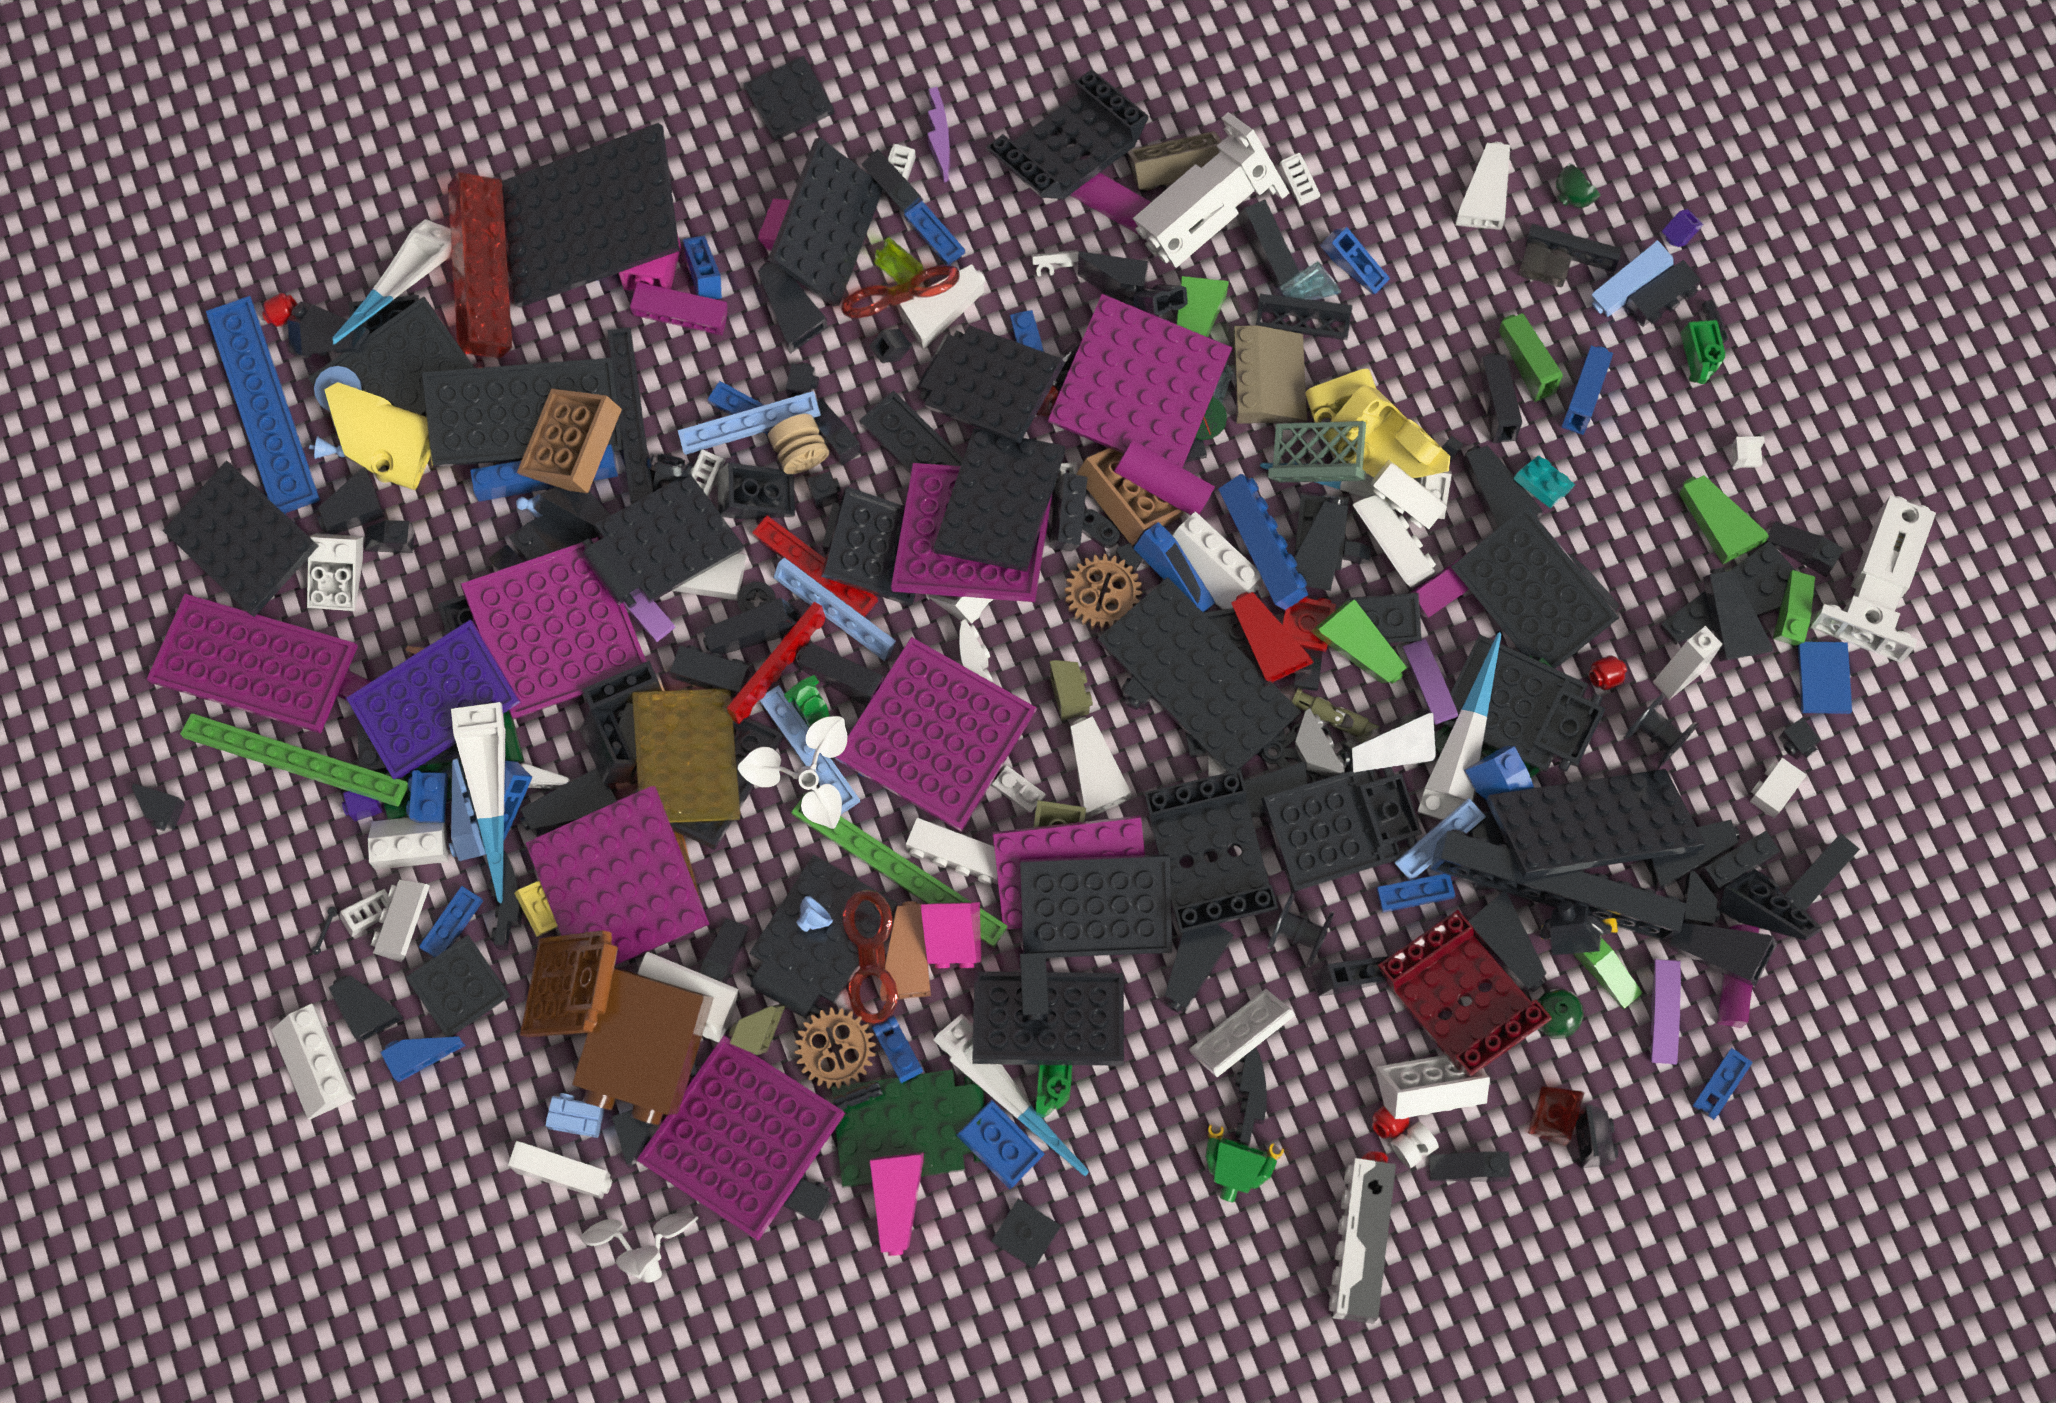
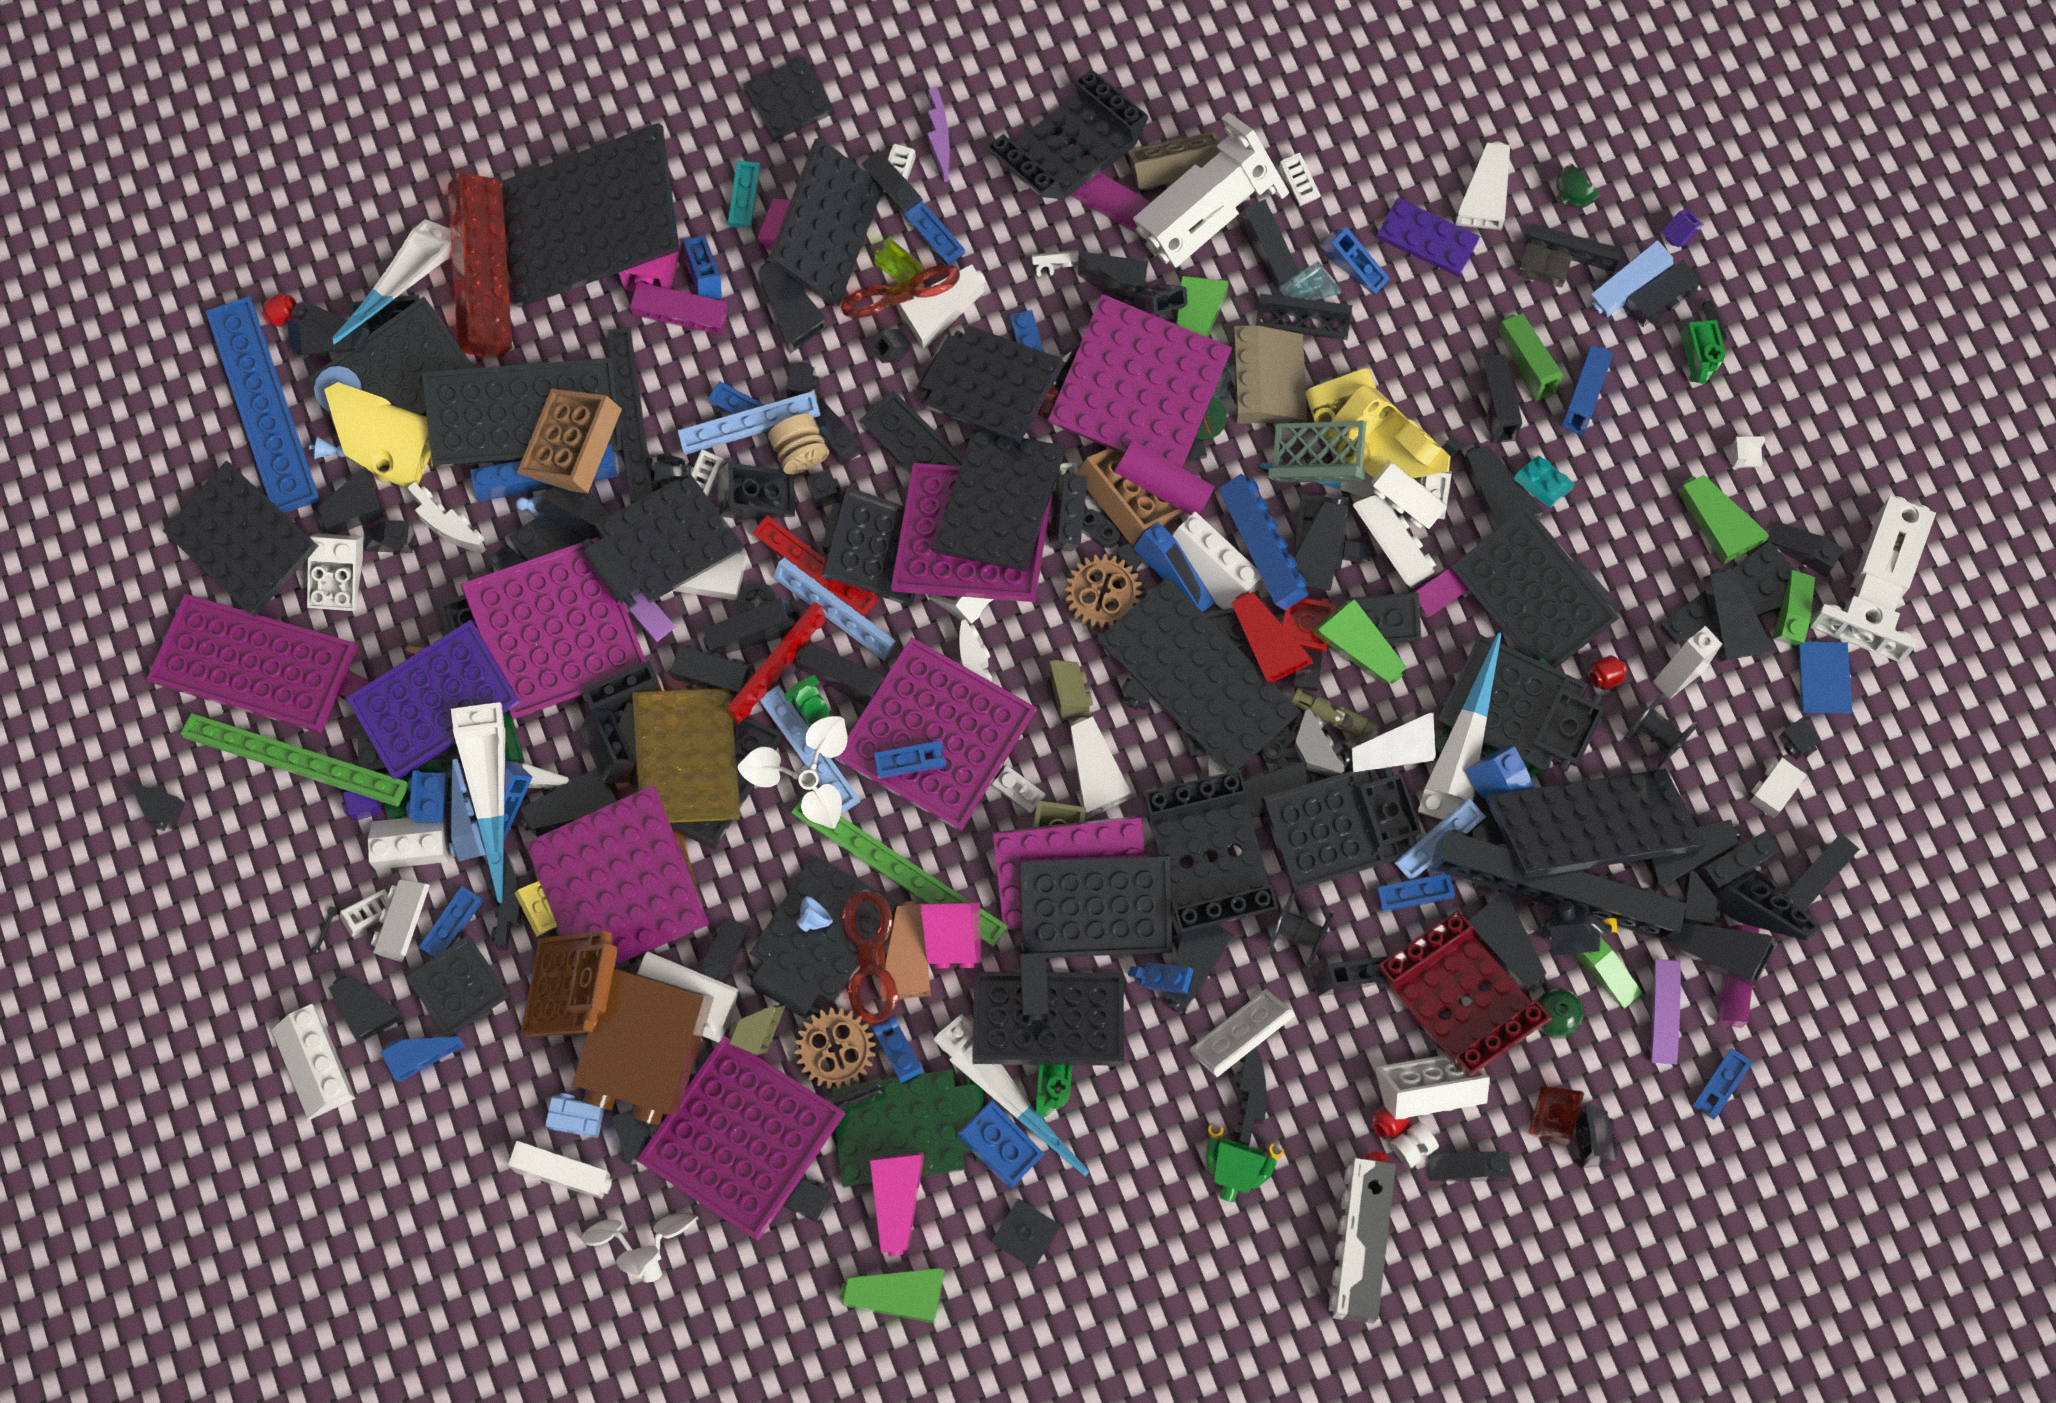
white brick [906,818,998,885] -> none
medium lavender slope [1403,639,1458,724] -> none
none -> white slope [408,482,486,553]
none -> teal plate [728,161,760,229]
none -> bright green slope [840,1269,944,1323]
none -> blue plate [874,741,946,779]
none -> blue hinge [1128,963,1194,994]
none -> dark purple plate [1376,197,1480,277]

